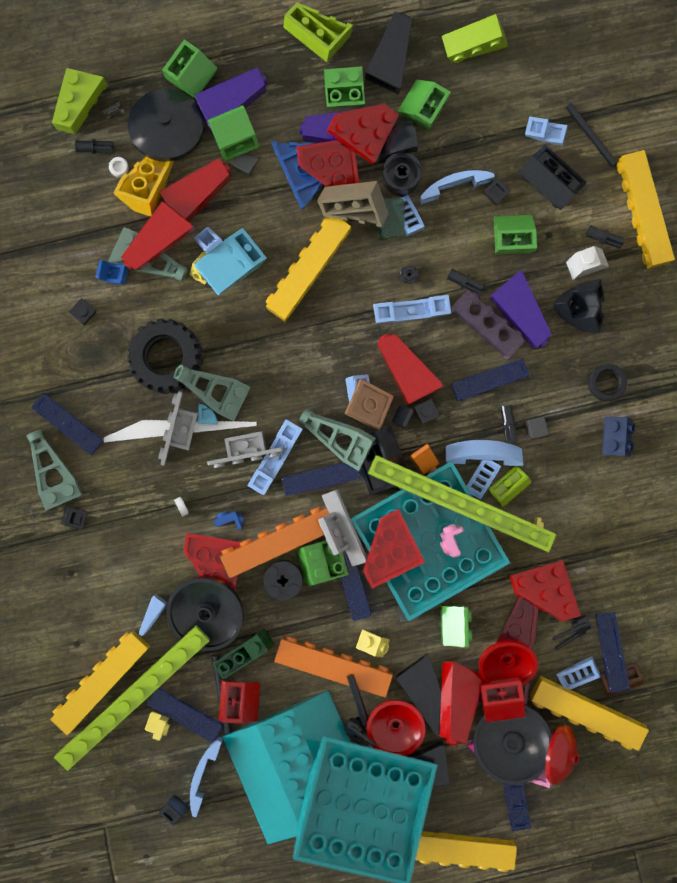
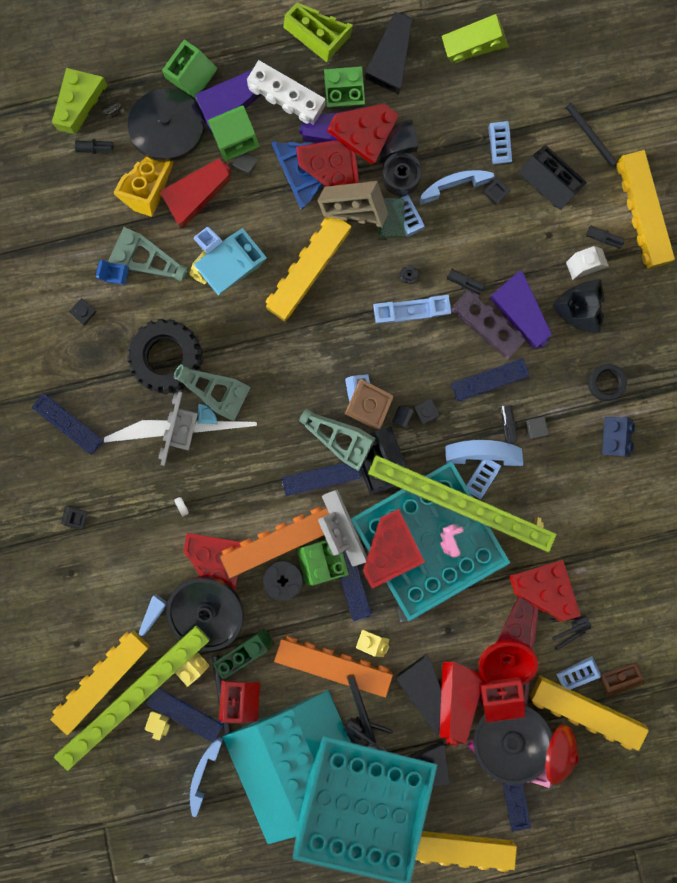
sand green plate [26,430,83,511] -> none
white tile [109,157,129,177] -> none
red slope [121,202,197,271] -> none
black slope [159,795,188,825] -> none
light grey bracket [207,431,285,468] -> none
blue bracket [214,511,245,530] -> none
light blue slope [247,419,303,495] -> none
red dish [367,699,425,756] -> none
red slope [377,333,443,405] -> none
bright green slope [397,80,451,132] -> none
orange slope [409,444,439,475] -> none
slope [440,604,472,647] -> none
lime slope [488,466,531,507] -> none
bright green slope [494,215,537,255] -> none
light blue slope [525,117,567,146] -> none
clear blue tile [595,612,630,693] -> none
none -> light yellow bracket [175,652,210,687]
none -> white brick [247,60,325,125]
none -> light blue slope [488,121,512,165]

